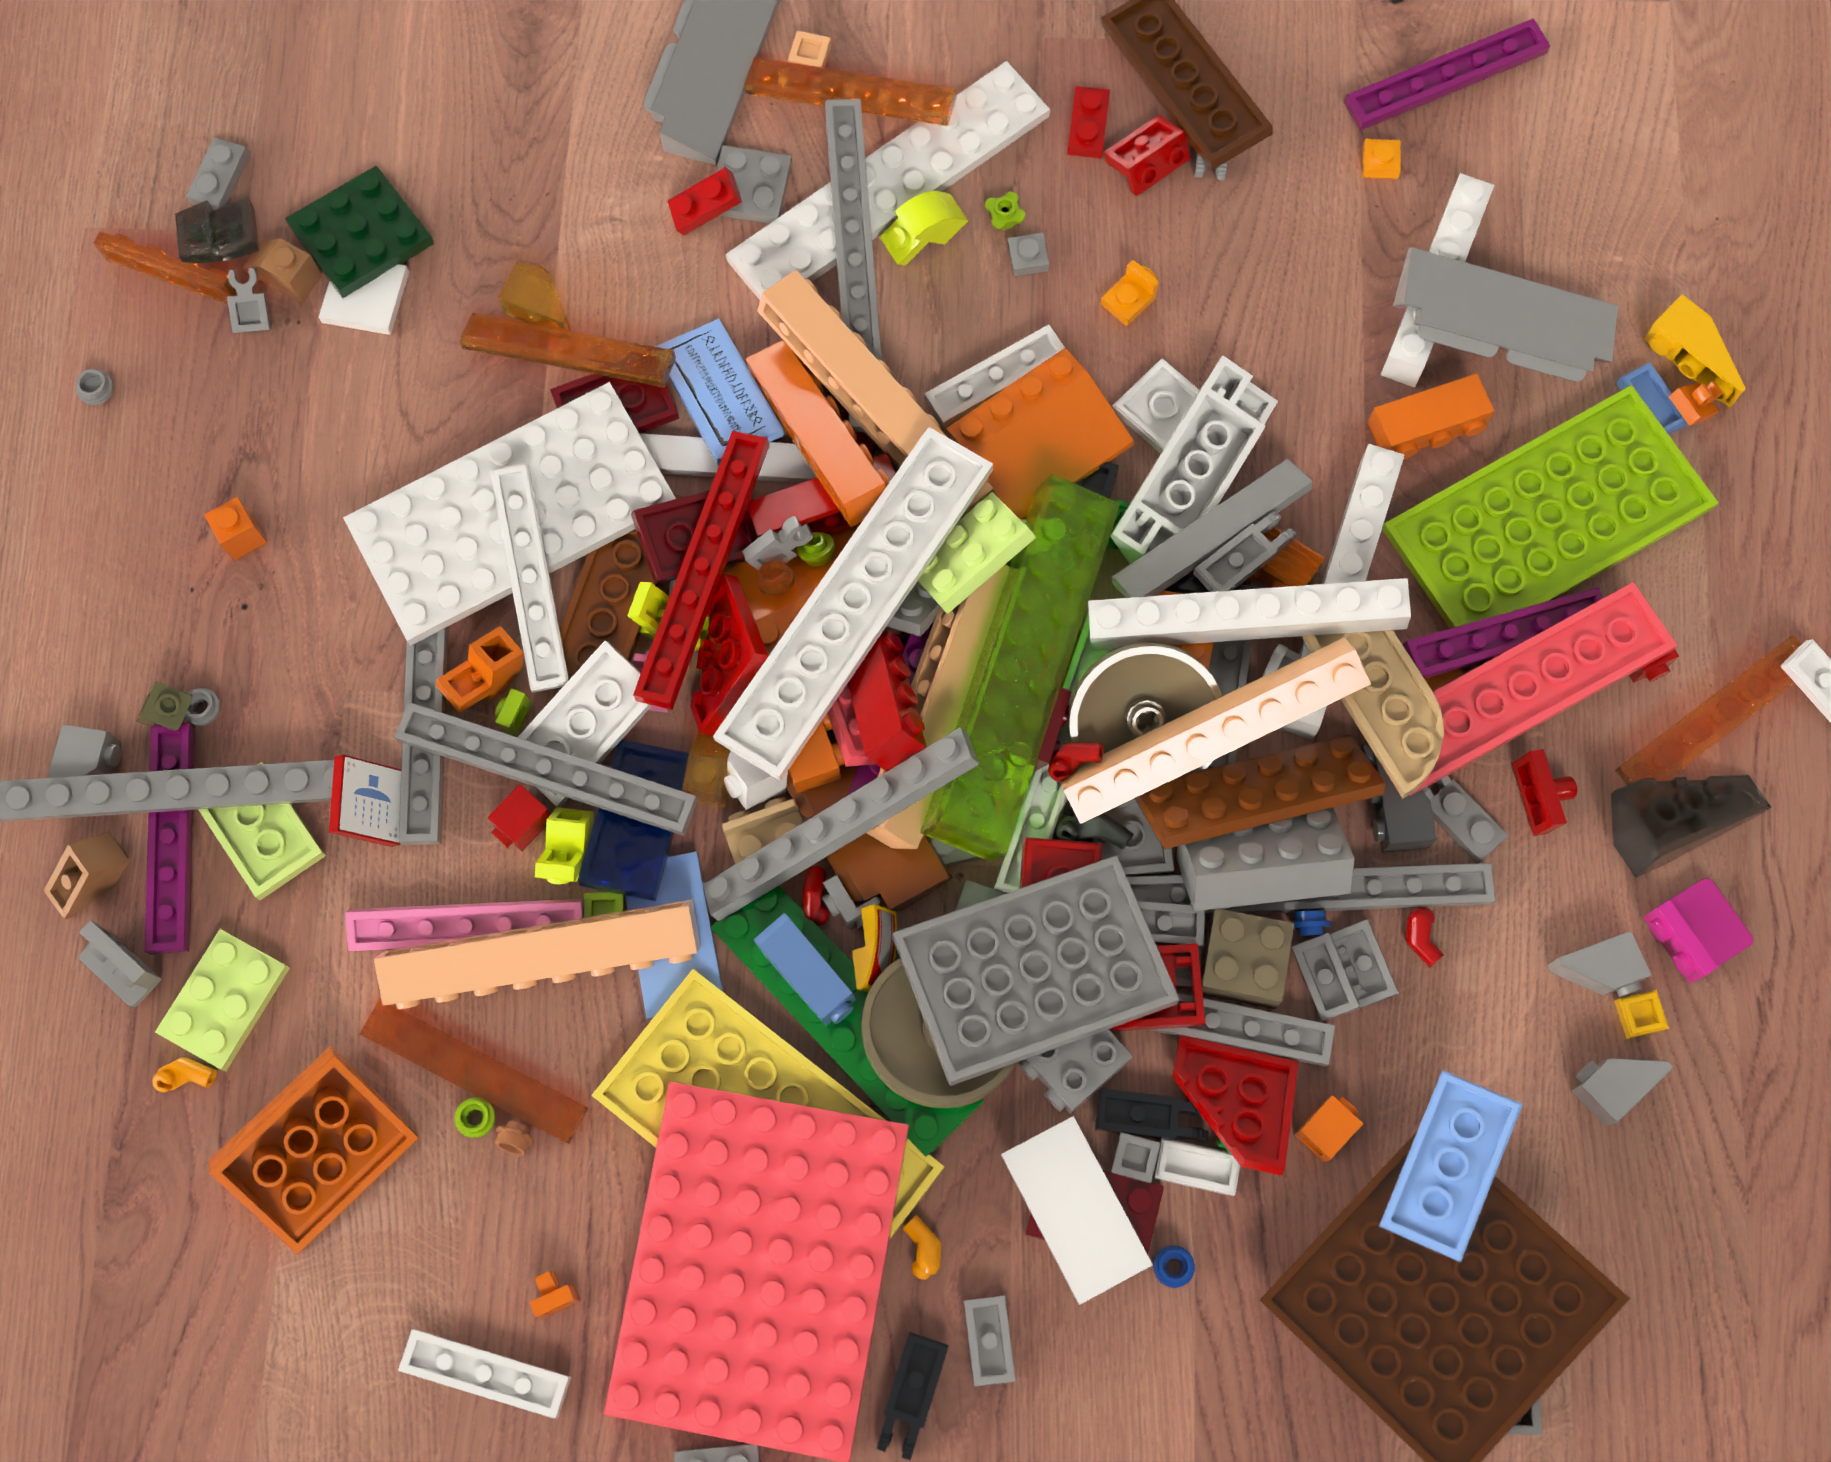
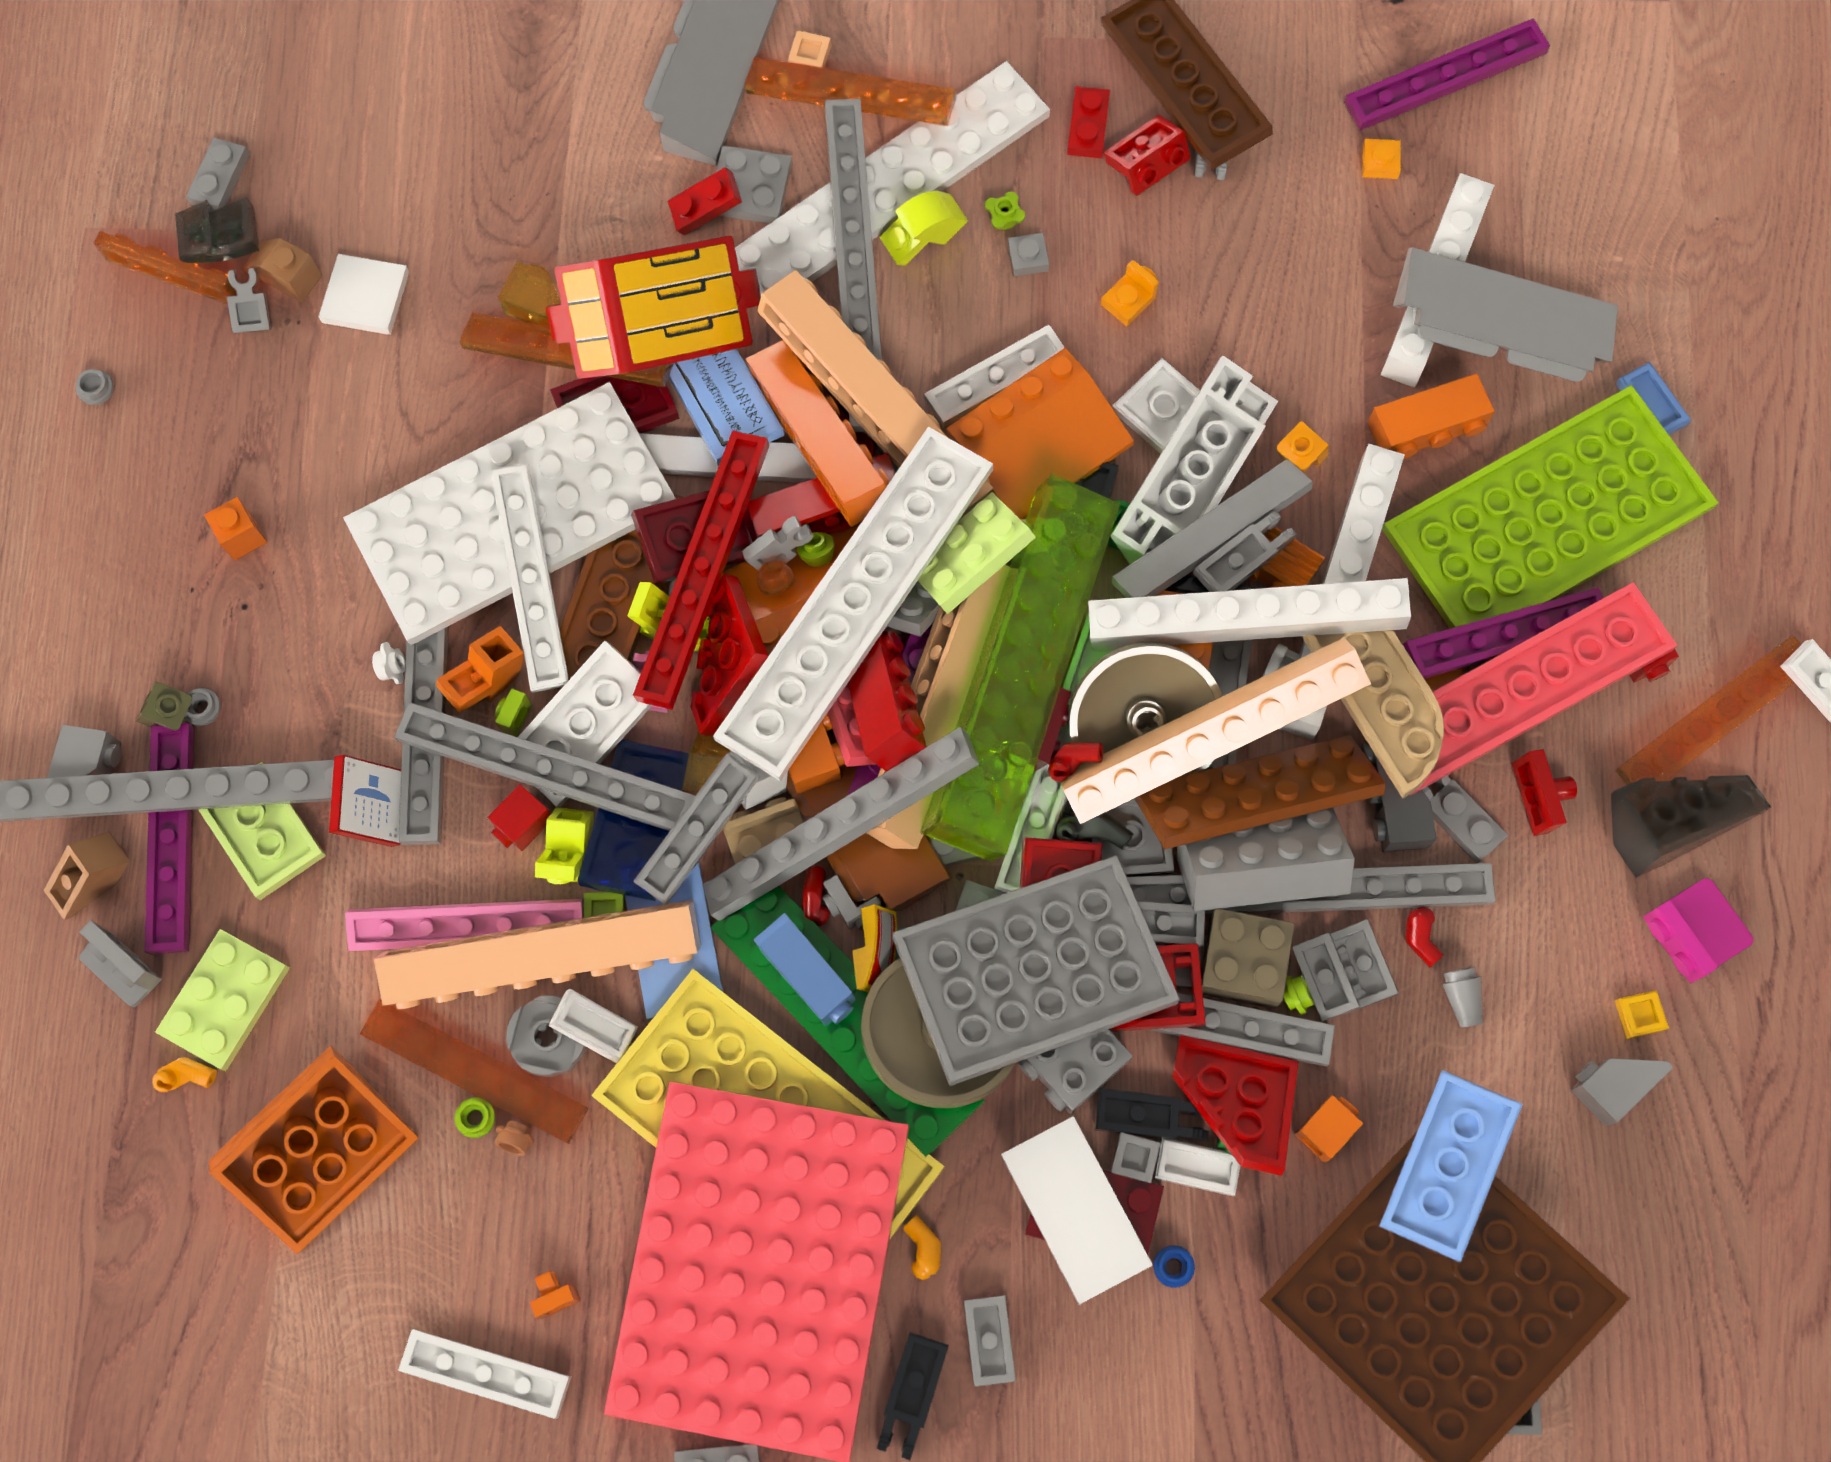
dark green plate [285,165,434,299] -> none
blue plate [1291,911,1331,936] -> none
light grey slope [1547,931,1652,998] -> none
yellow slope [1643,294,1746,408] -> none
orange tile [1668,381,1723,426] -> none
none -> white plate [372,642,406,684]
none -> light grey plate [506,995,587,1077]
none -> panel [545,236,761,379]
none -> white tile [549,989,638,1063]
none -> light grey tile [633,753,761,905]
none -> light orange bracket [1277,421,1329,472]
none -> lime plate [1283,975,1315,1015]
none -> light grey cone [1442,967,1484,1028]

